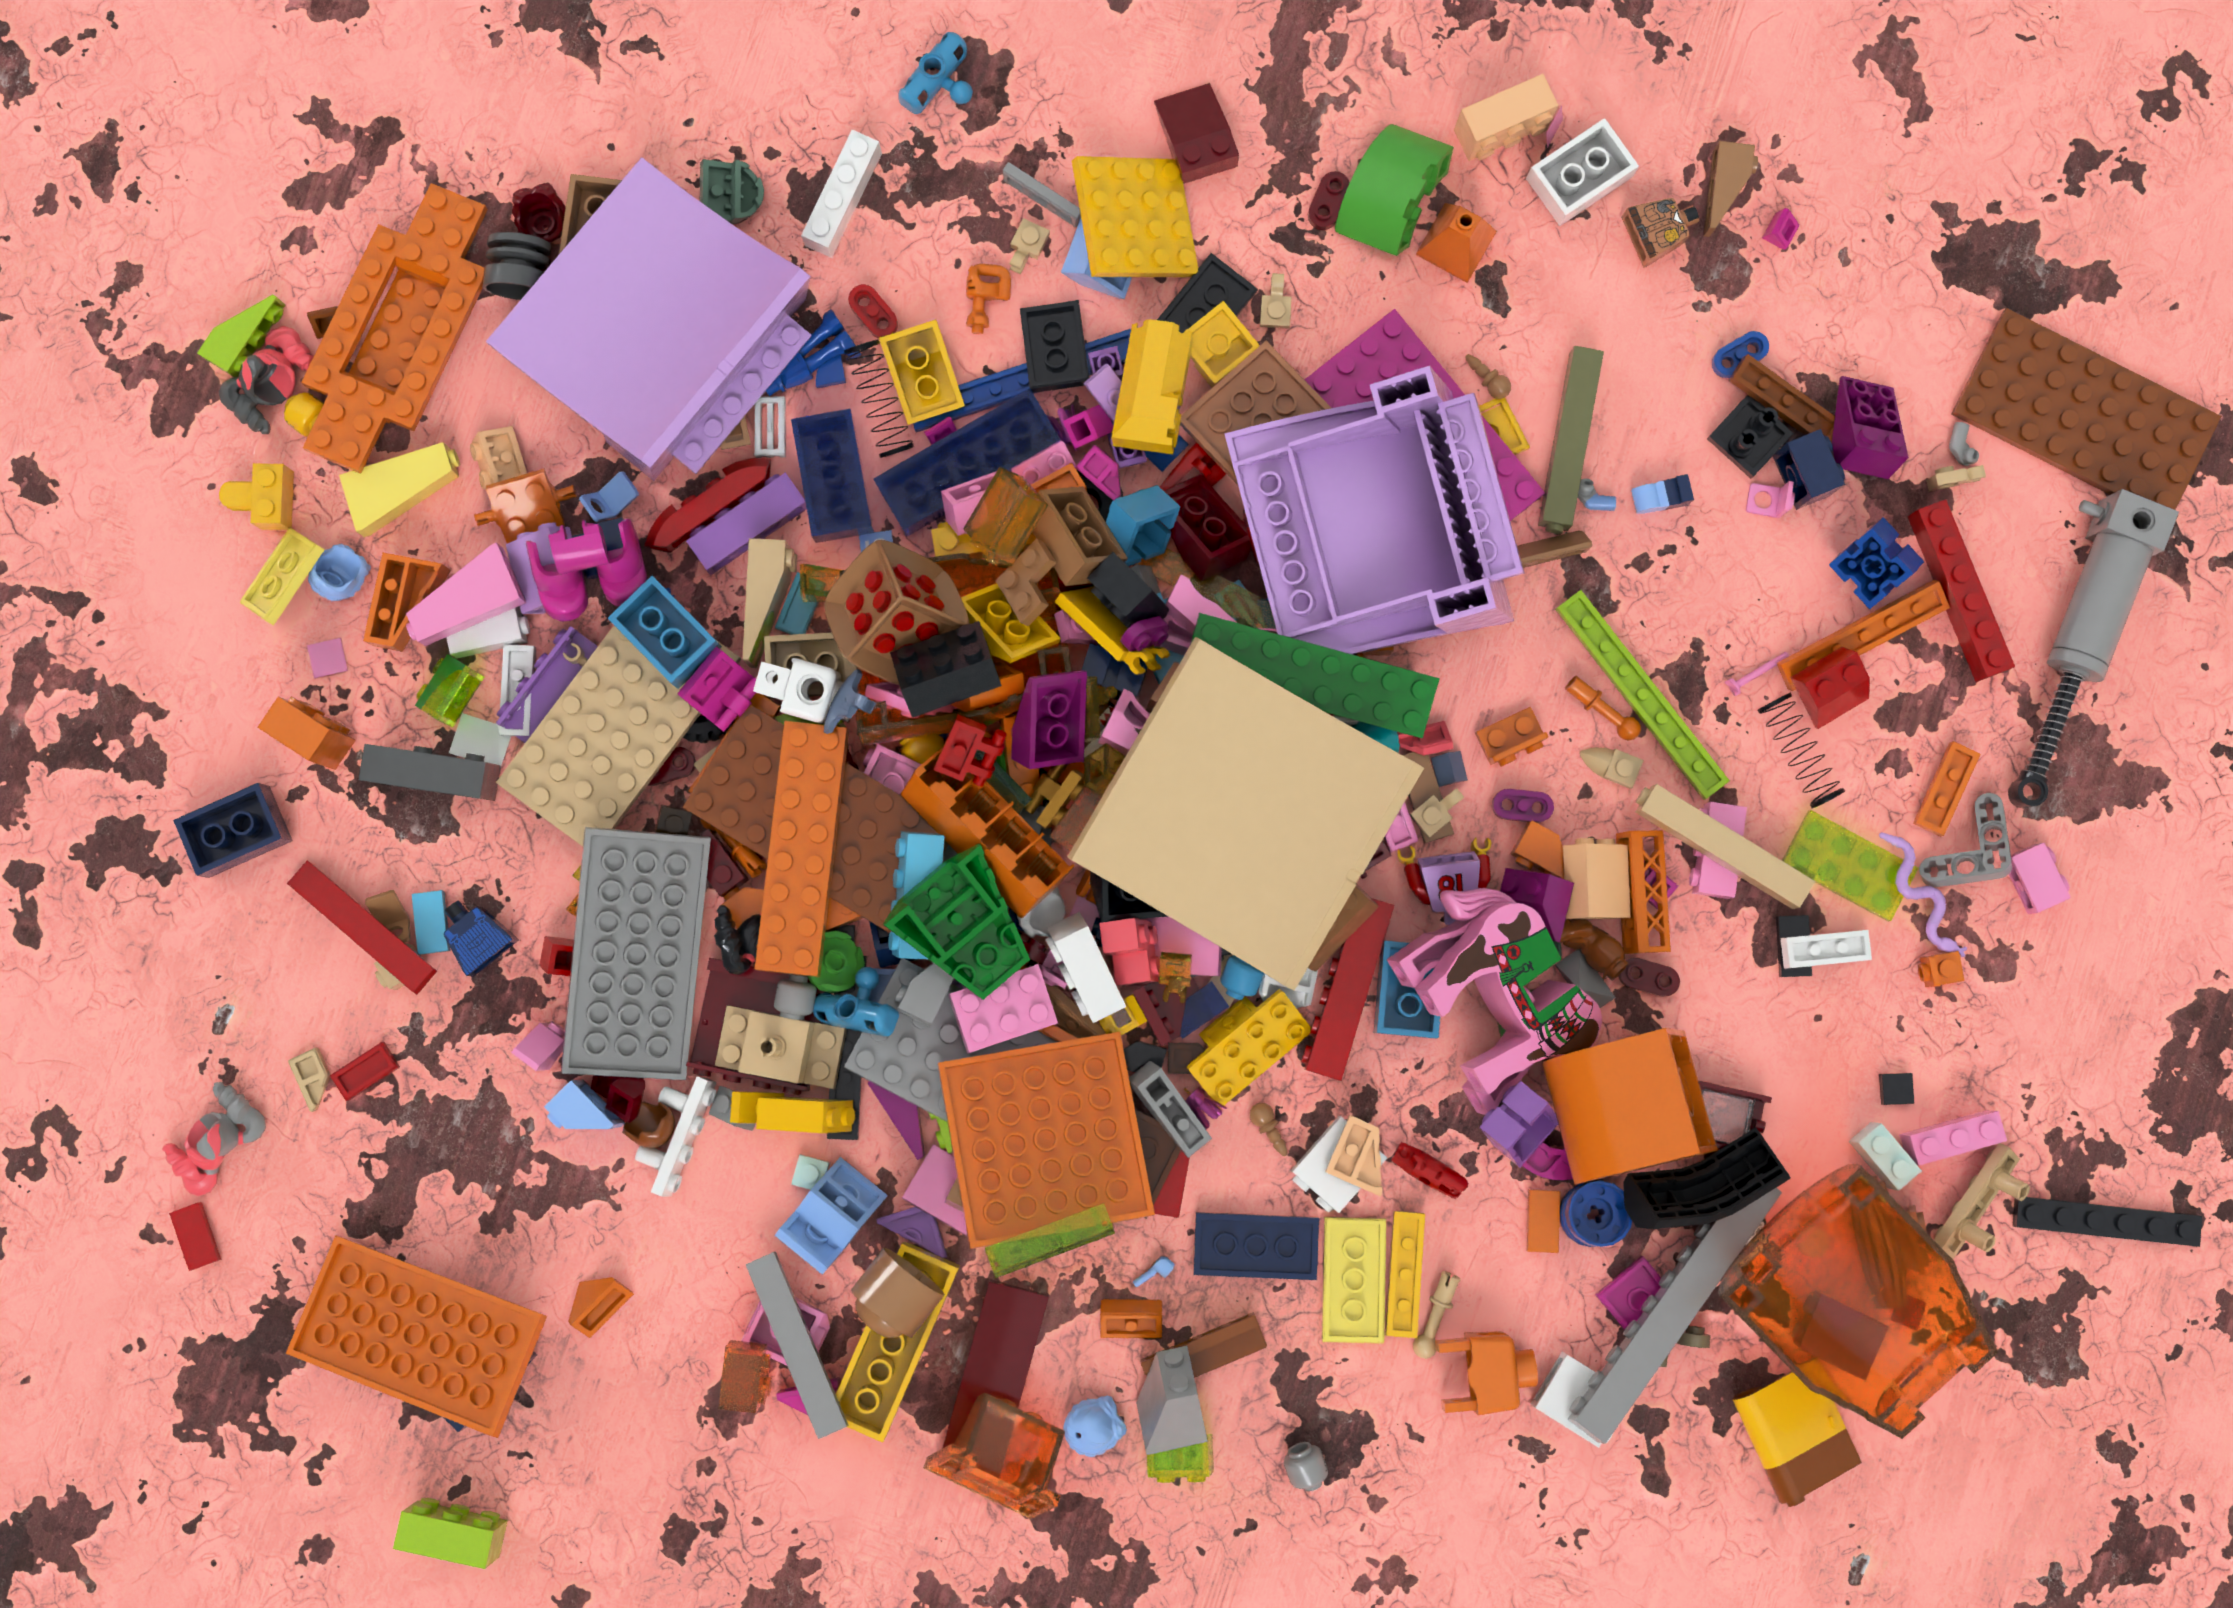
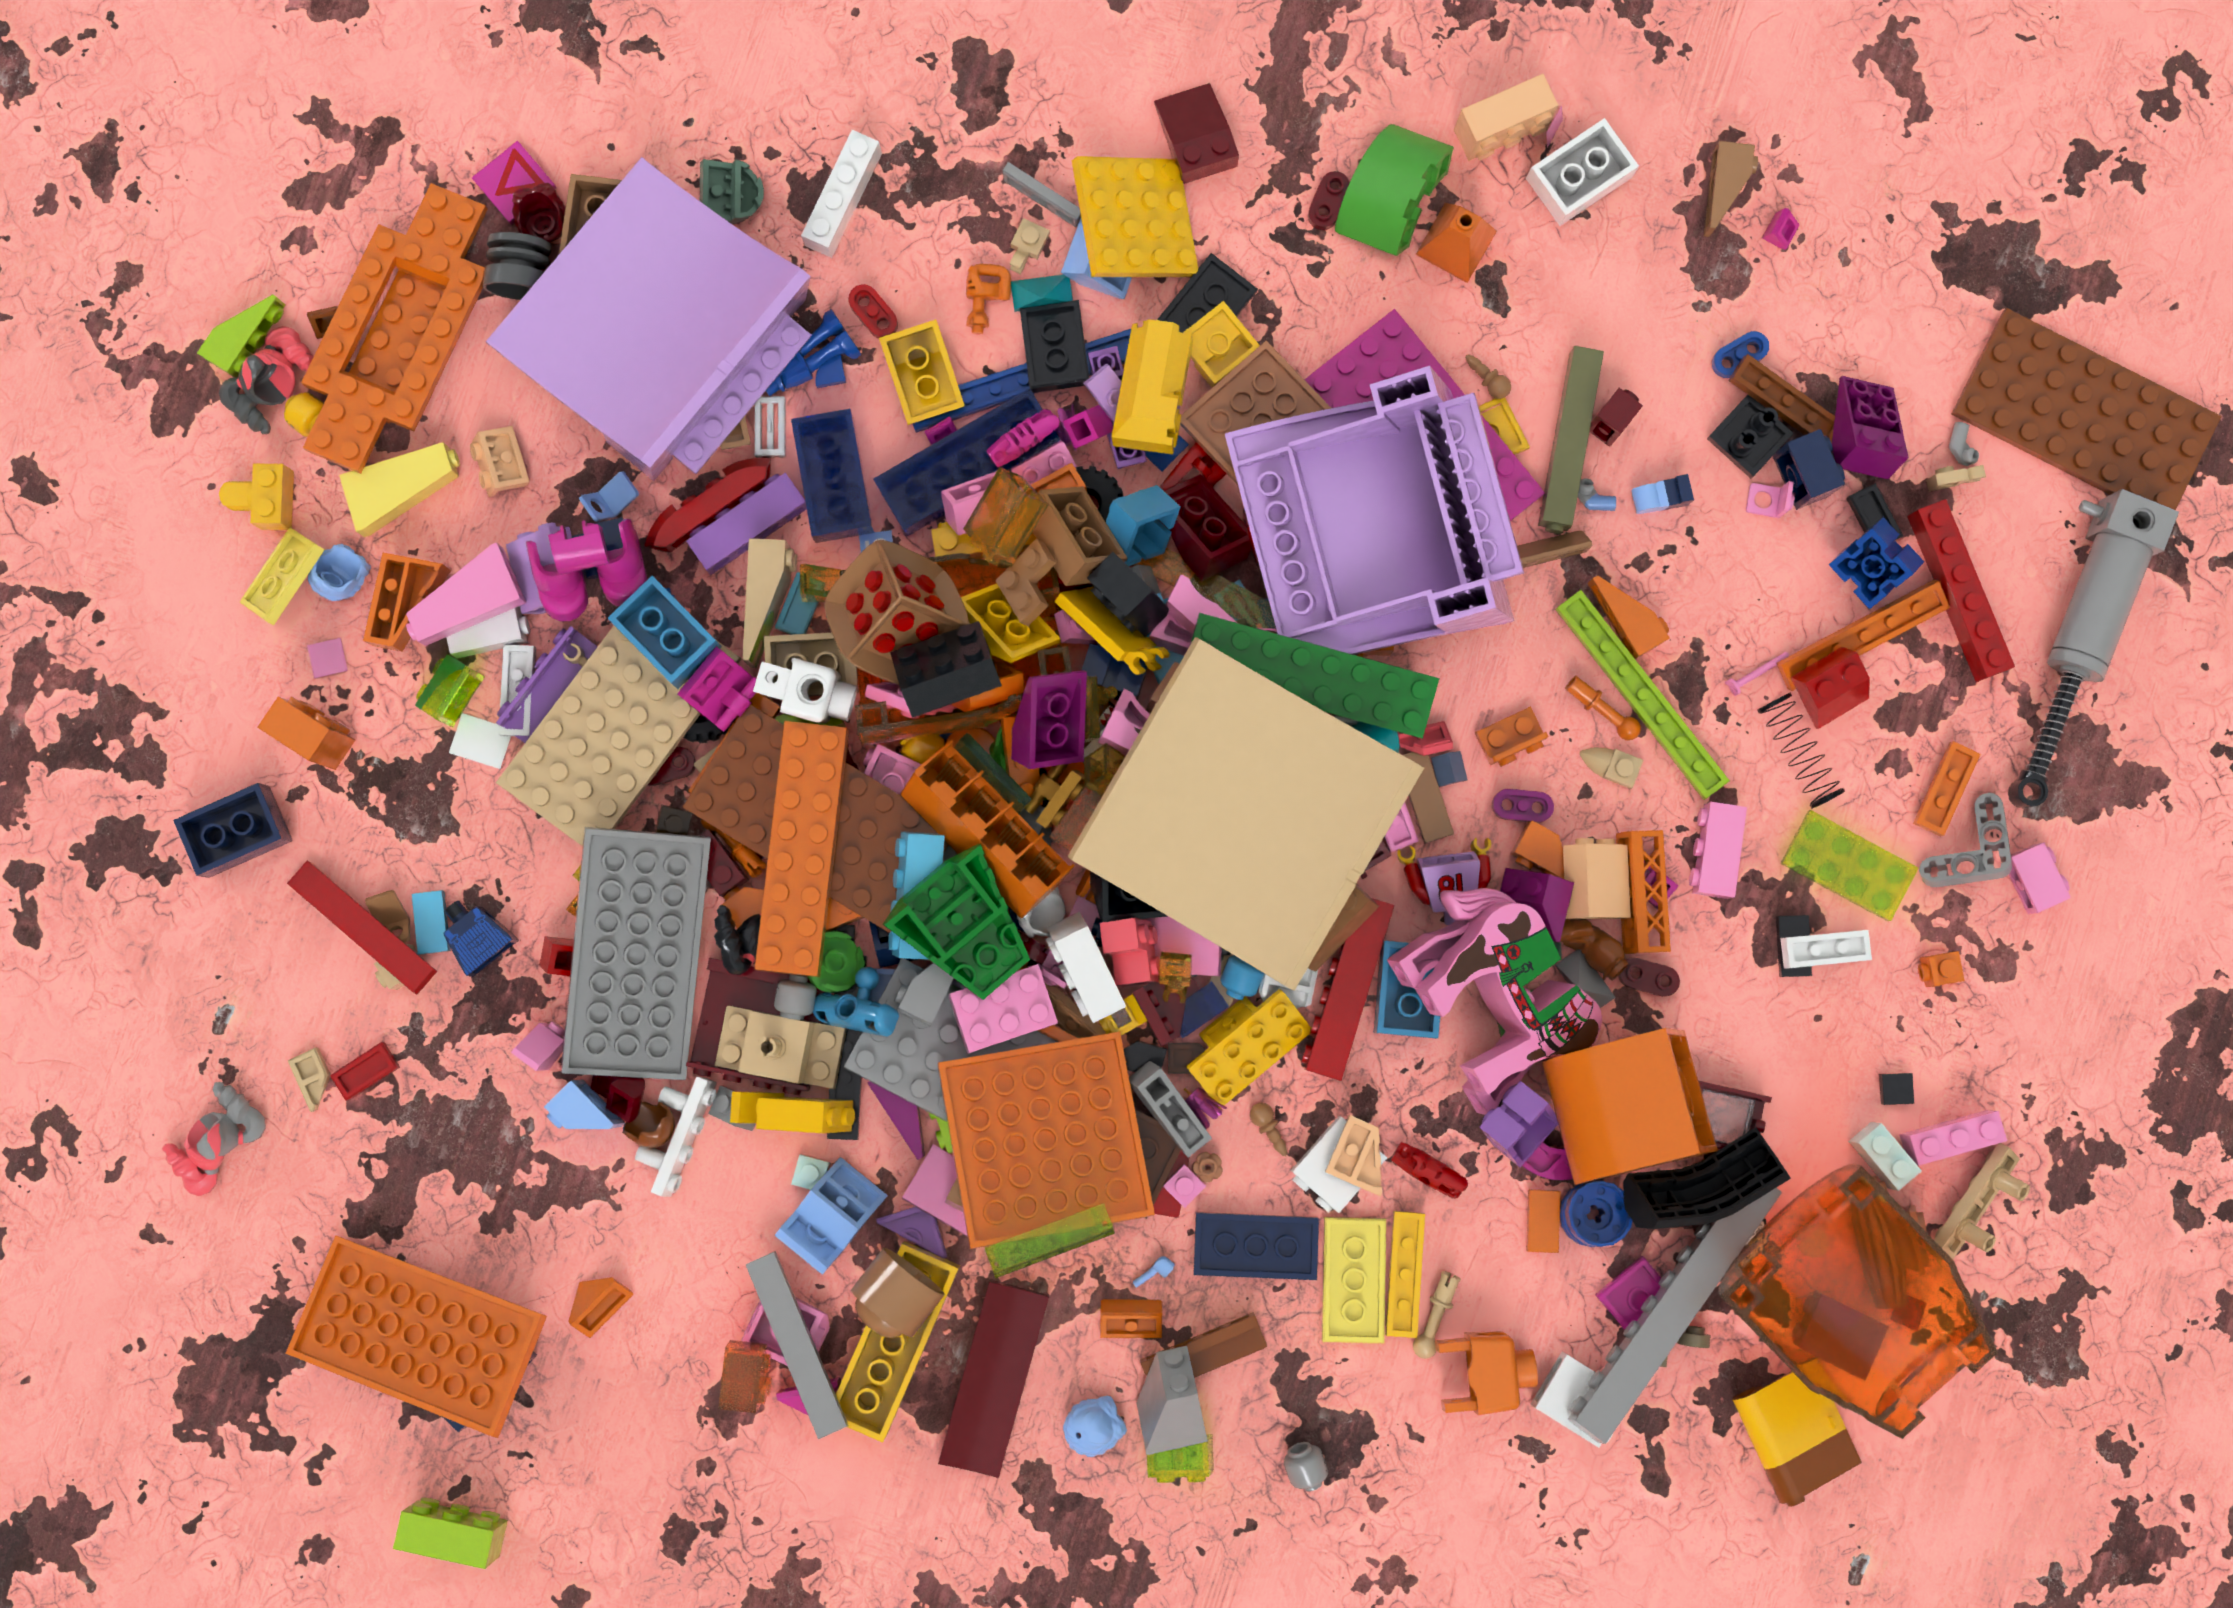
red tile [169,1202,222,1271] -> none
dark grey brick [359,744,501,801] -> none
orange plate [474,468,577,544] -> none
sand blue piece [824,669,876,734] -> none
piece [844,339,915,458] -> none
dark azure piece [898,32,973,114] -> none
clear orange windscreen [923,1393,1065,1519] -> none
red plate [934,714,1007,787] -> none
dark pink tile [1075,444,1121,500] -> none
magenta plate [1120,616,1169,652] -> none
tan plate [1260,273,1292,329] -> none
tan plate [1409,788,1464,838] -> none
nougat torso [1621,198,1699,268] -> none
tan brick [1635,784,1816,909] -> none
lavender animal [1879,832,1967,957] -> none
black plate [2012,1197,2202,1247] -> none
none -> dark pink tile [472,140,557,225]
none -> dark pink hinge [986,409,1060,467]
none -> teal slope [1011,274,1073,312]
none -> bright pink plate [1163,1164,1206,1208]
none -> nougat plate [1193,1152,1223,1183]
none -> orange slope [1587,575,1670,659]
none -> dark red brick [1590,387,1643,447]
none -> black tile [1846,483,1903,540]

